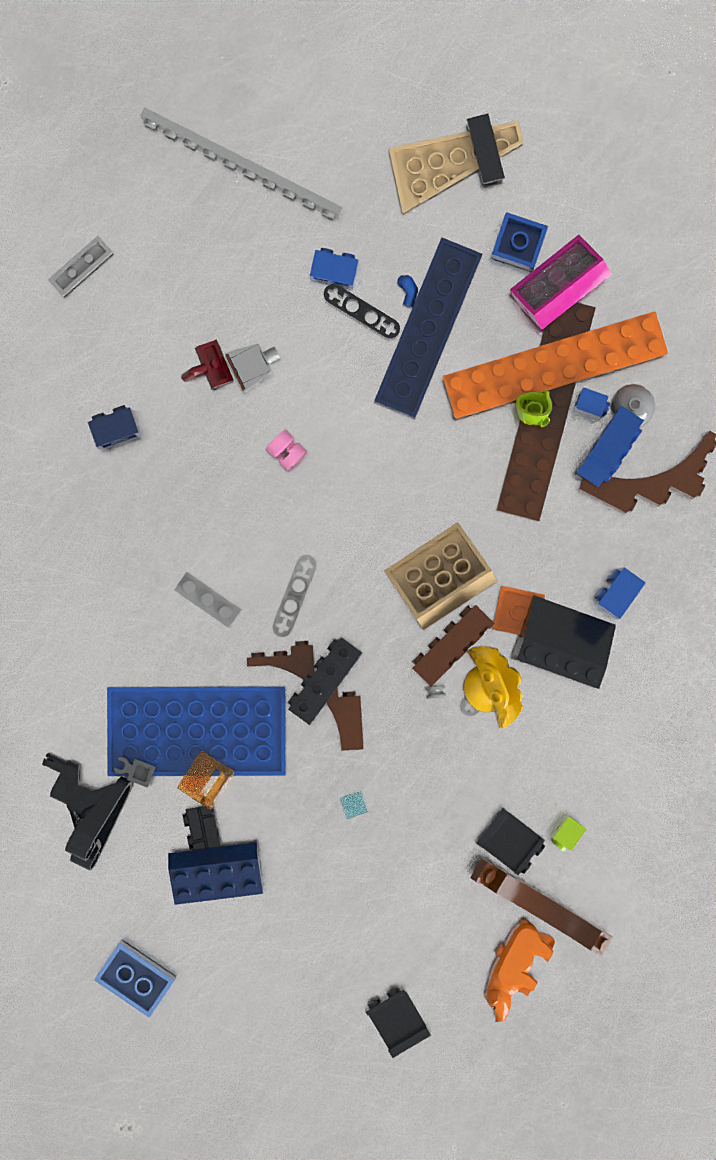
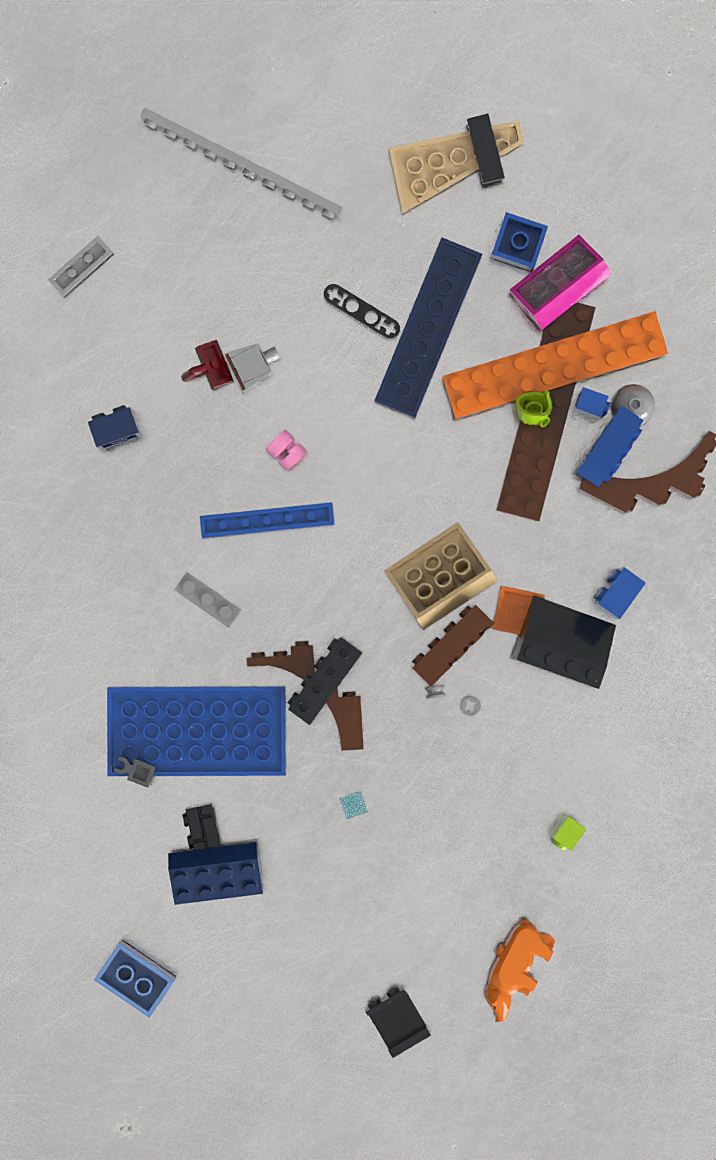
black connector [42,752,132,871] -> none
clear orange plate [177,750,235,810] -> none
light grey beam [272,555,317,637] -> none
blue brick [310,248,359,288] -> none
blue arm [397,275,418,308] -> none
yellow piece [464,646,523,728] -> none
reddish brown arch [470,859,613,956] -> none
black panel [475,806,545,875] -> none
none -> blue plate [200,502,335,538]

